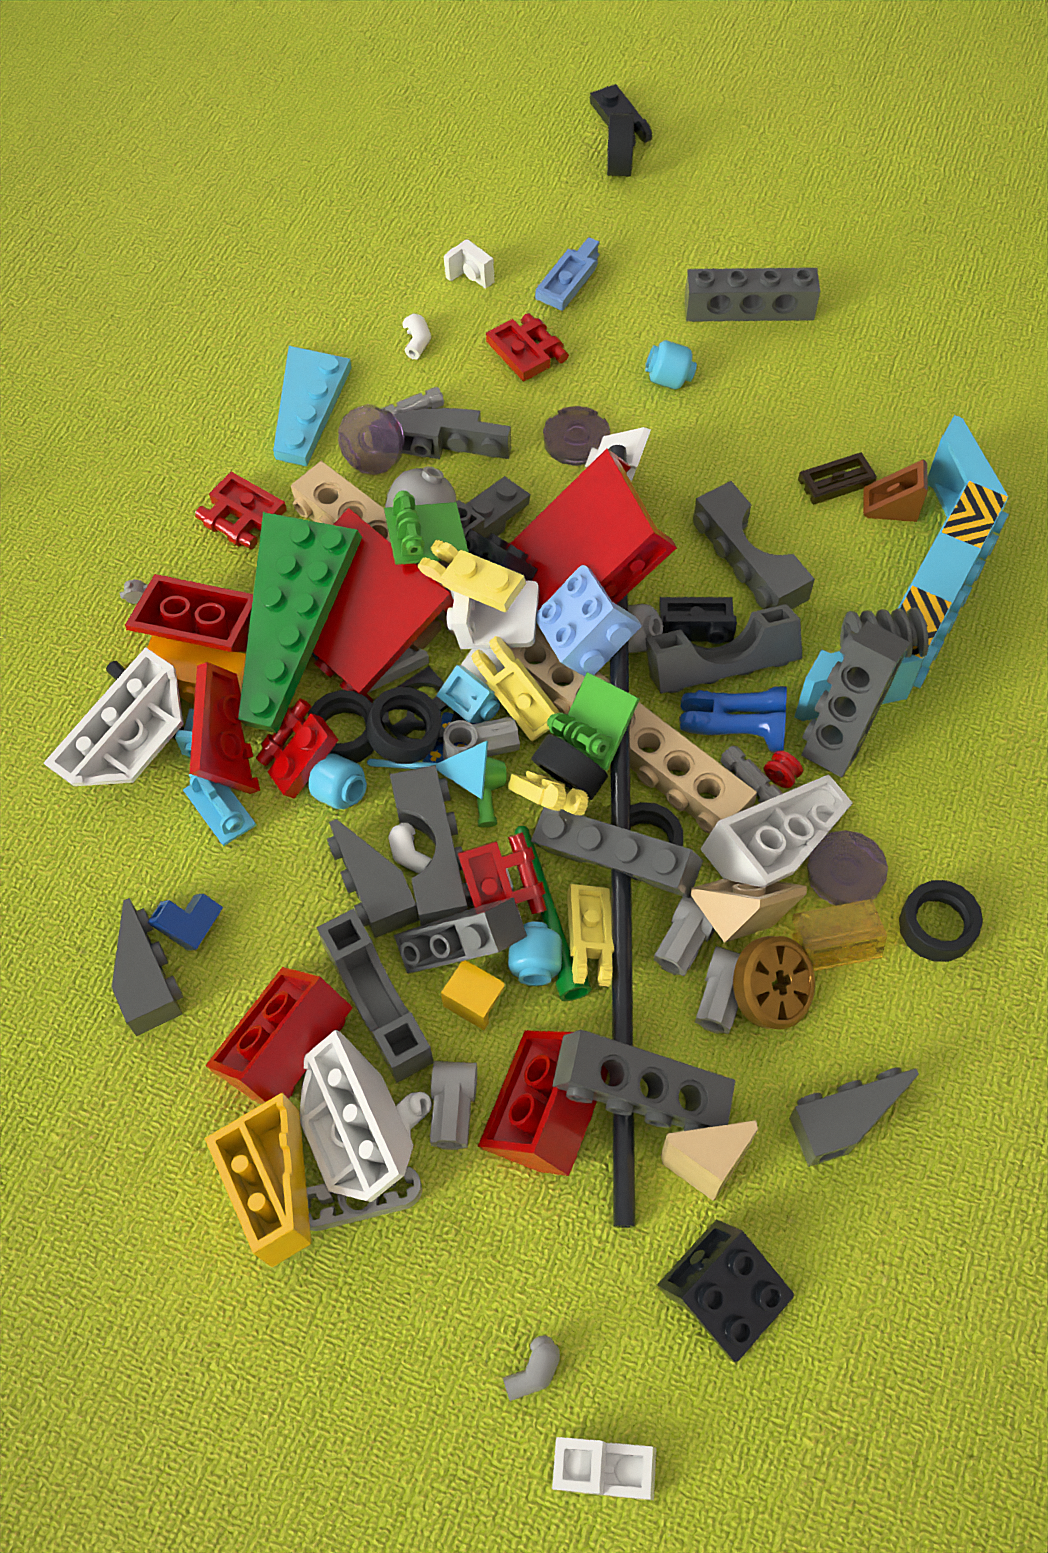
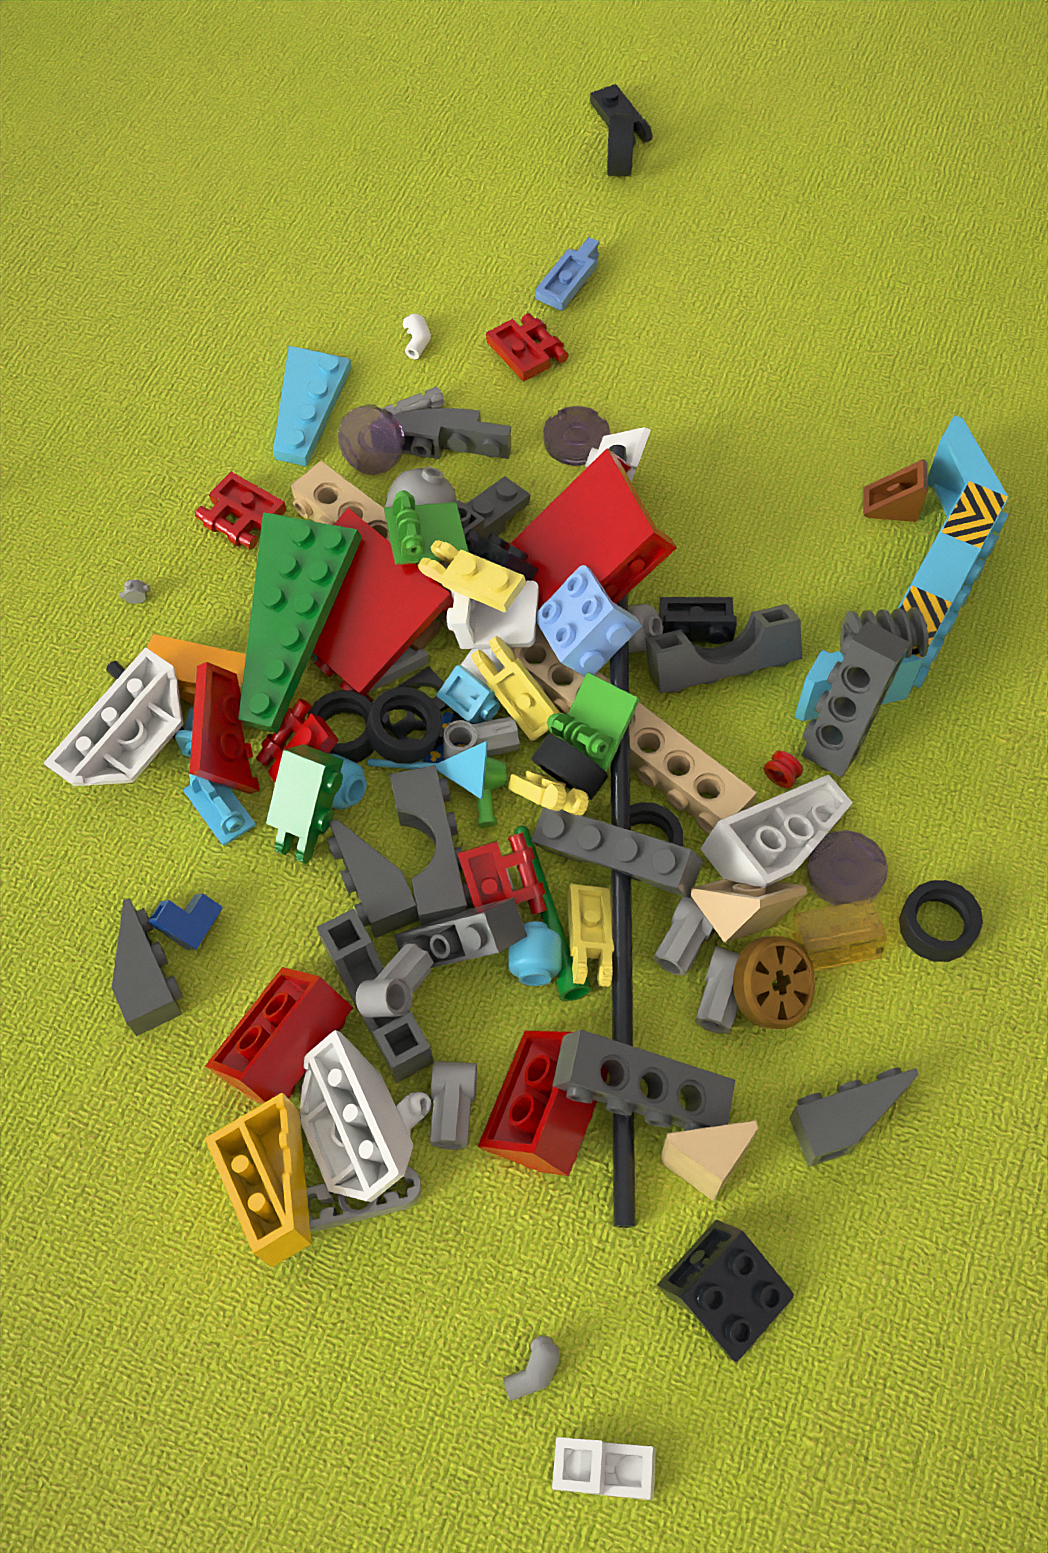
red slope [125,574,253,652] -> none
white arm [388,823,432,874] -> none
yellow panel [441,960,504,1030] -> none
white bracket [444,239,495,289] -> none
medium azure head [645,340,697,390] -> none
blue piece [679,686,787,753] -> none
dark grey brick [684,268,820,322] -> none
dark grey arch [693,481,815,609] -> none
light grey axle [721,746,783,803] -> none
dark brown tile [798,452,877,505] -> none
none -> hinge [266,744,344,864]
none -> light grey piece [356,944,434,1018]

